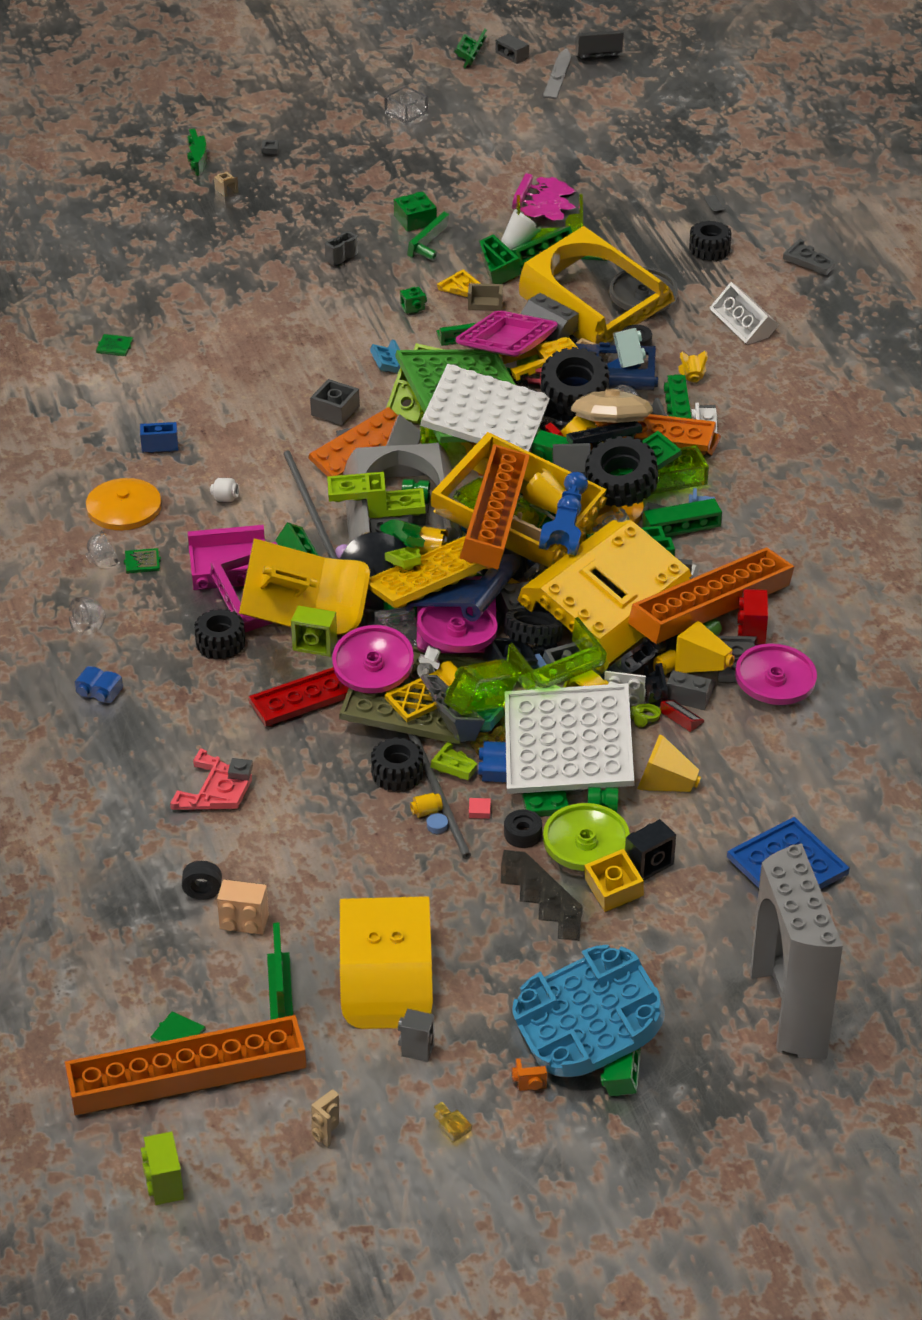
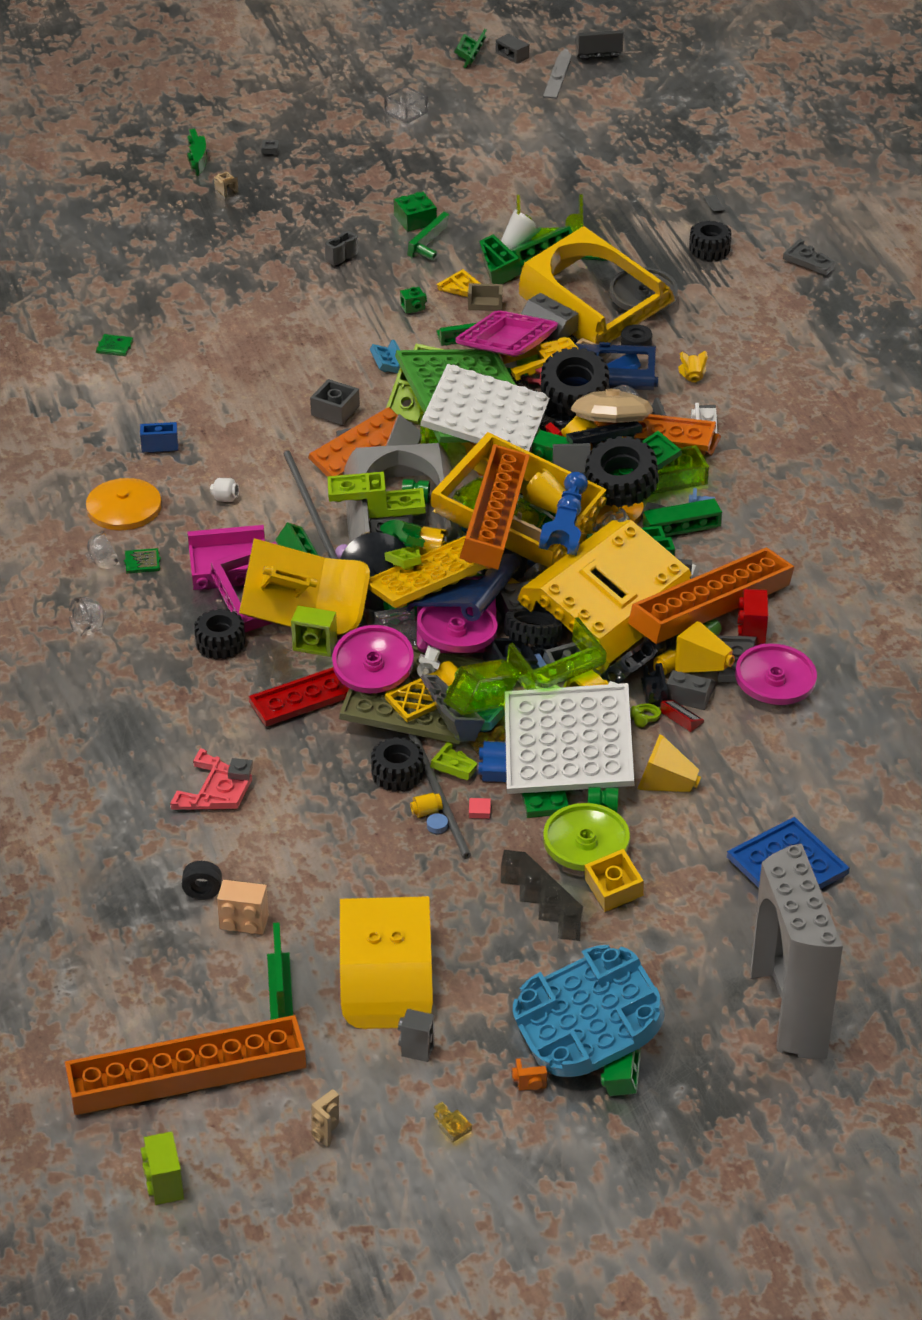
blue brick [75,666,123,703] -> none
green piece [151,1011,206,1043] -> none
black tyre [504,809,543,848] -> none
dark pink plant [512,173,576,221] -> none
white hinge [604,671,646,706] -> none
light aqua brick [613,328,646,368] -> none
black brick [625,819,676,881] -> none
green brick [664,374,691,419] -> none
white slope [709,282,779,345] -> none

